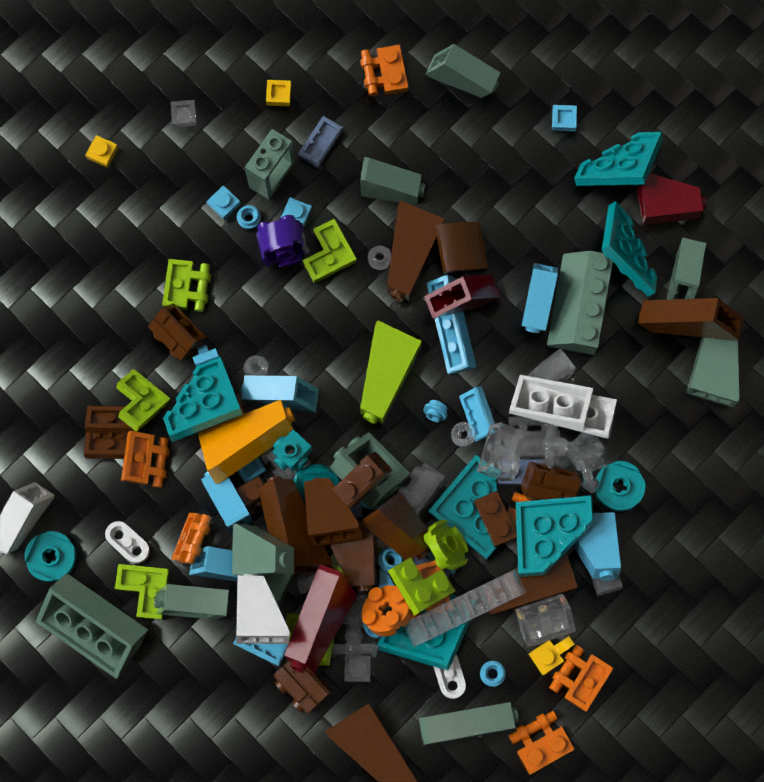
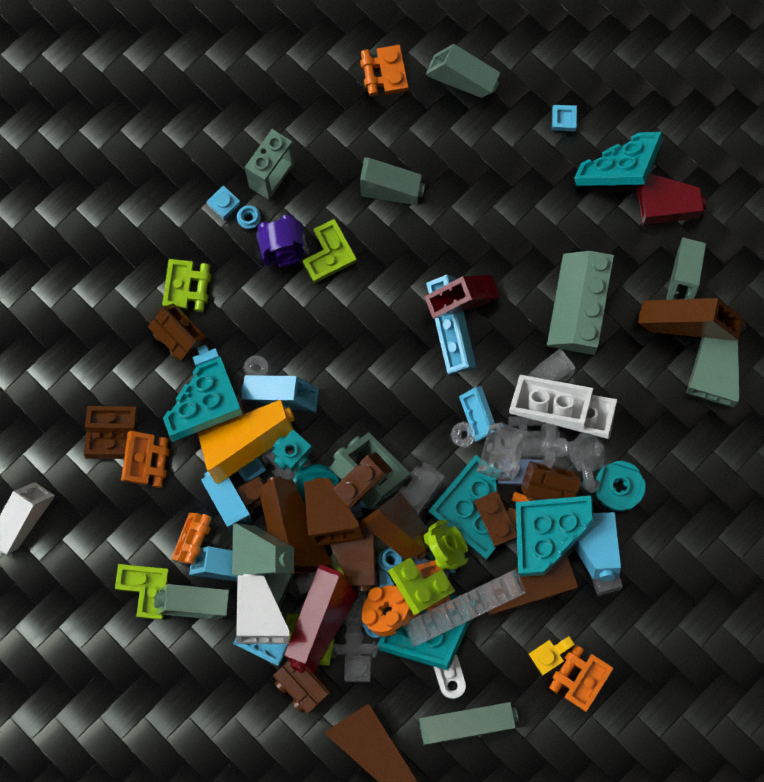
teal plate [25,531,76,582] -> none
sand green slope [35,573,148,679] -> none
yellow plate [85,135,118,168] -> none
white plate [105,521,150,564] -> none
lime plate [116,369,171,432] -> none
clear plate [171,100,197,127] -> none
yellow plate [266,80,291,106] -> none
medium azure plate [280,198,312,227] -> none
sand blue plate [298,116,343,168] -> none
lime slope [360,320,422,424] -> none
clear plate [368,246,391,270] -> none
reddish brown slope [387,200,445,302] -> none
medium azure plate [423,400,448,422] -> none
reddish brown slope [435,222,488,274] -> none
medium azure plate [480,661,506,687] -> none
orange plate [508,711,575,775] -> none
clear brick [515,594,576,647] -> none
medium azure slope [522,263,558,333] -> none
teal plate [602,201,657,297] -> none

